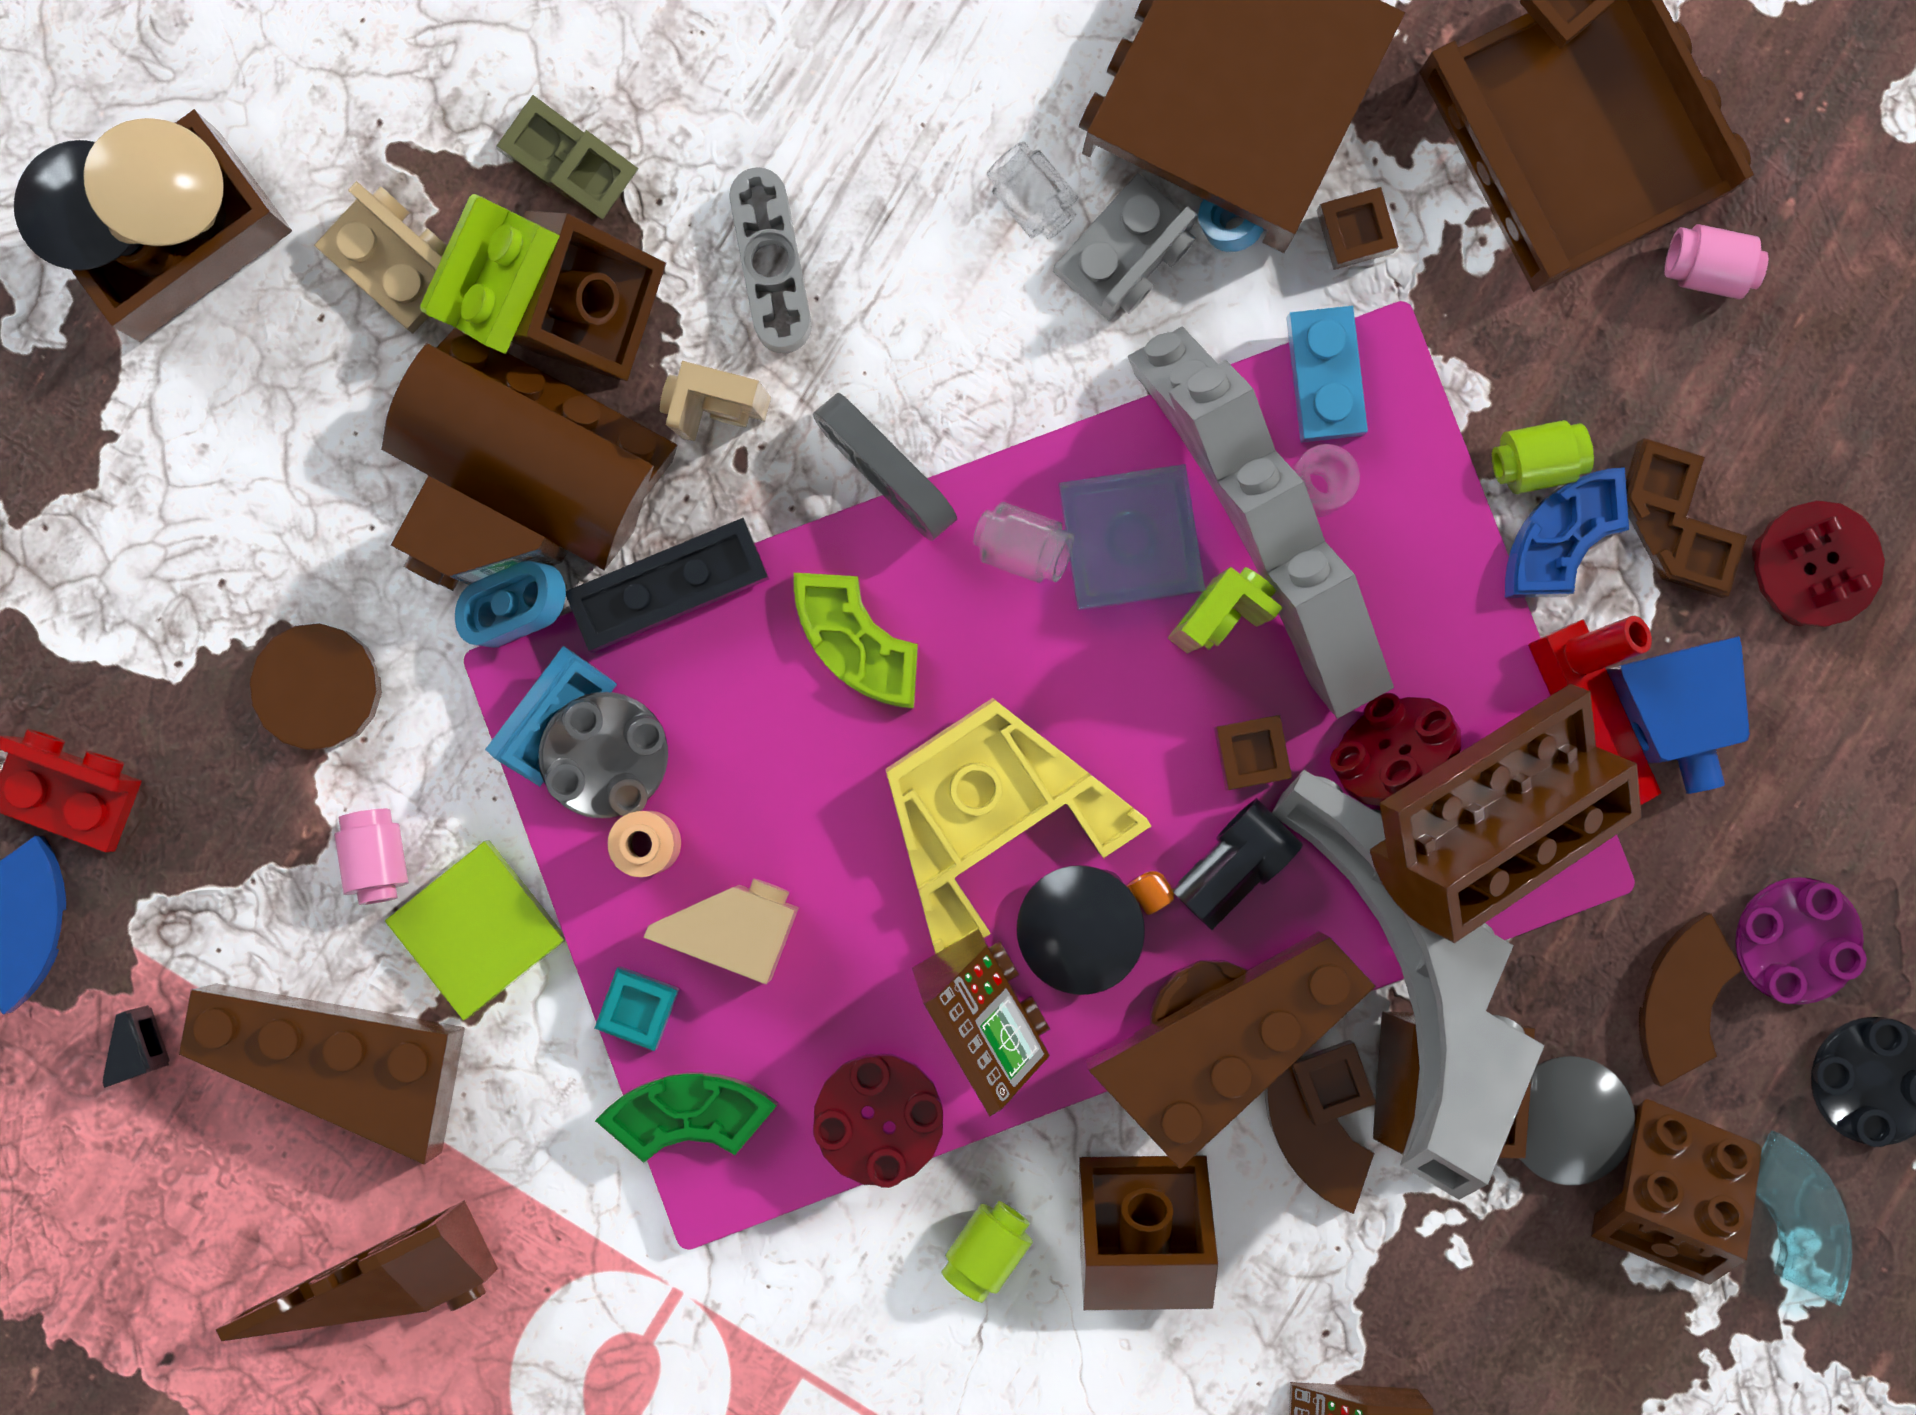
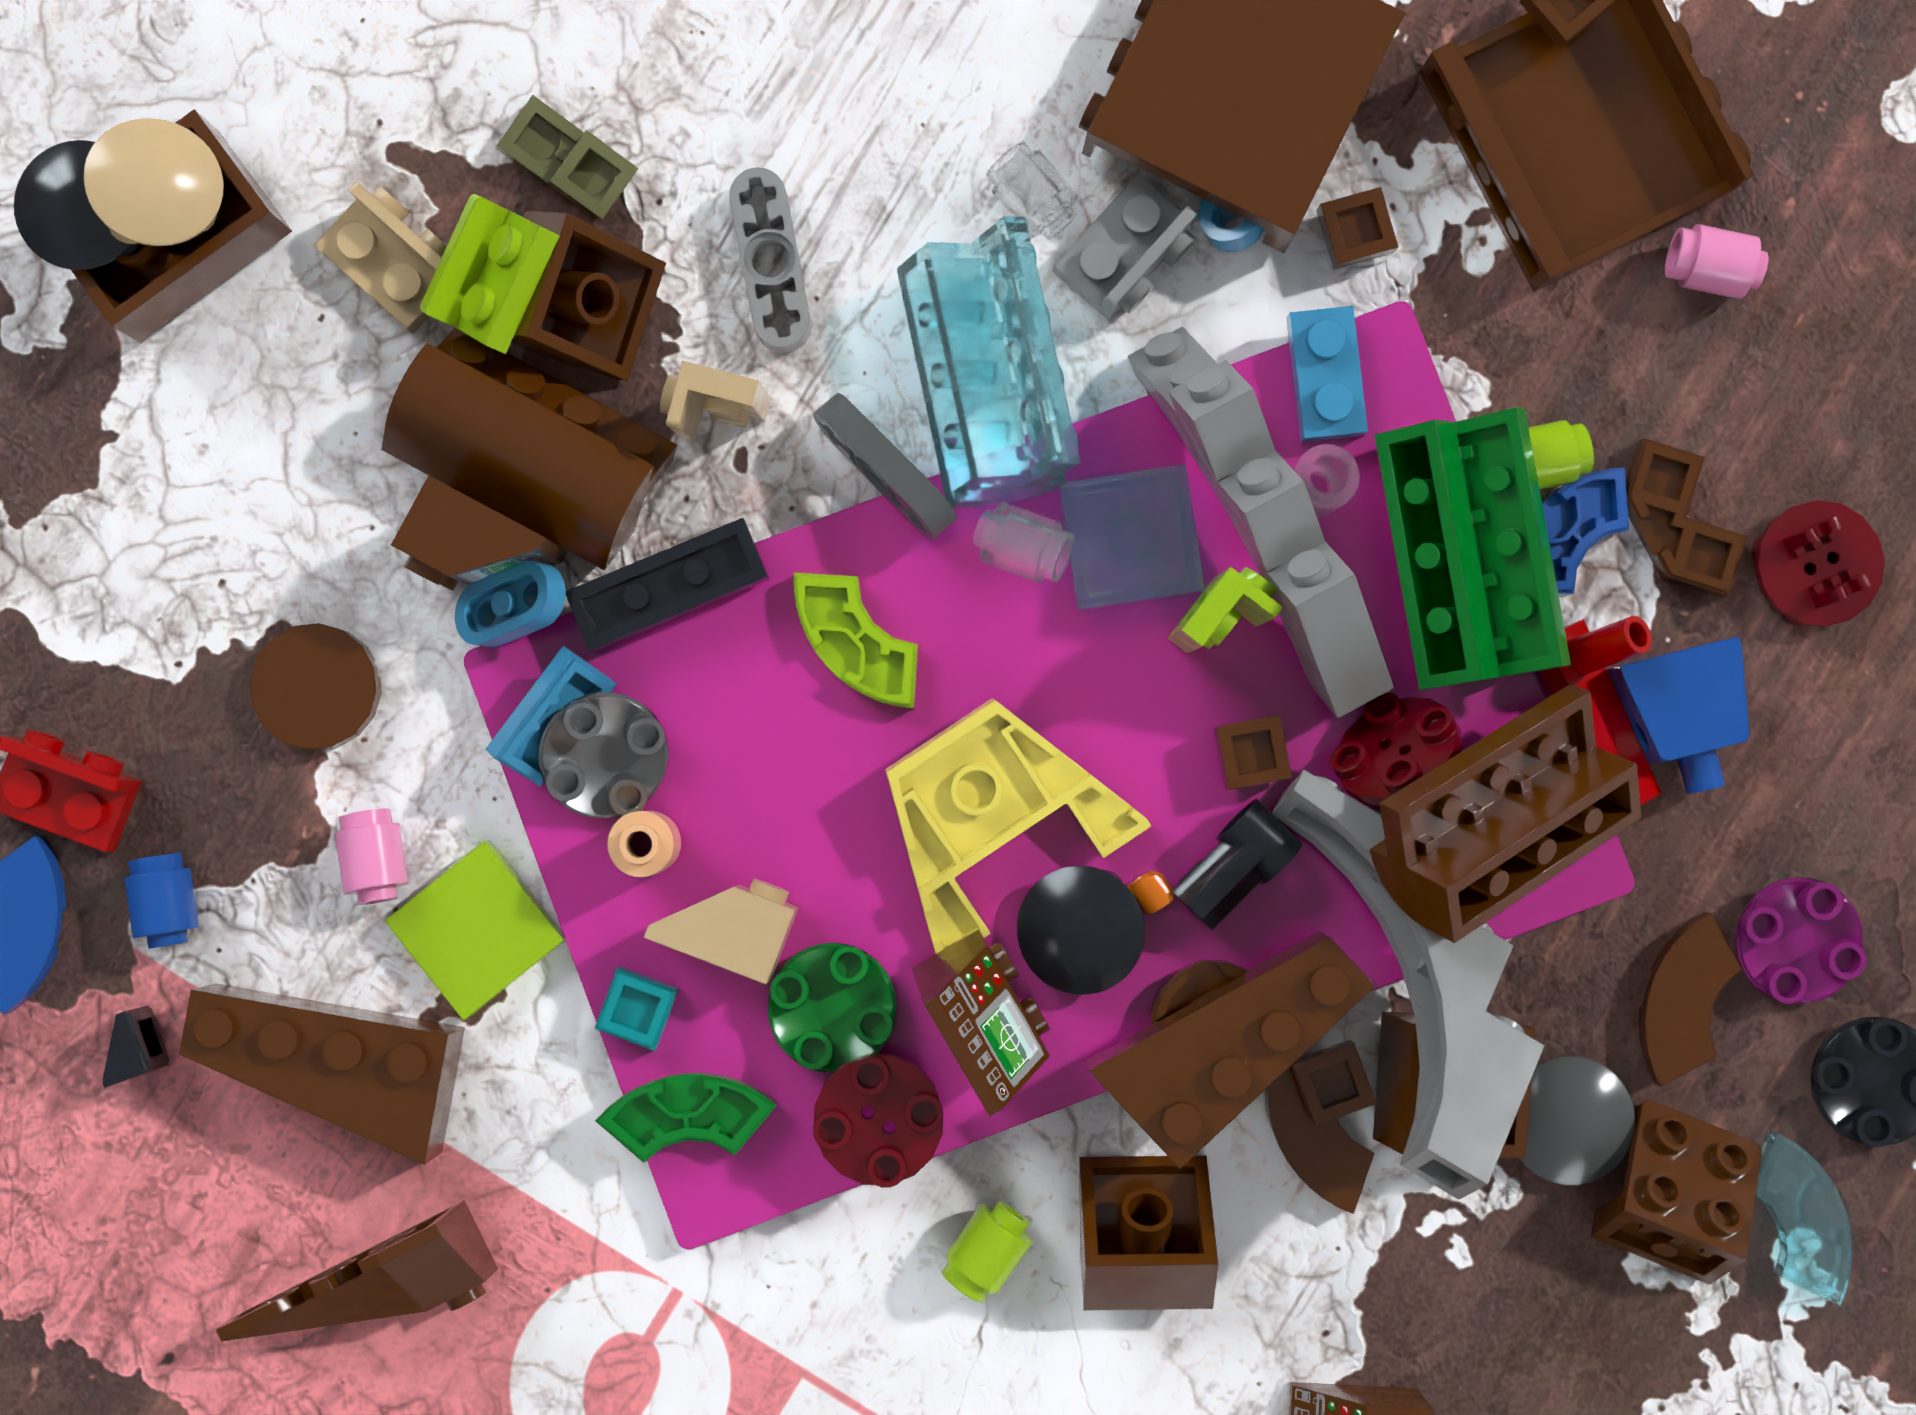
none -> blue brick [124,853,200,949]
none -> green dish [768,943,897,1073]
none -> clear light blue brick [896,216,1081,508]
none -> green brick [1374,407,1571,691]

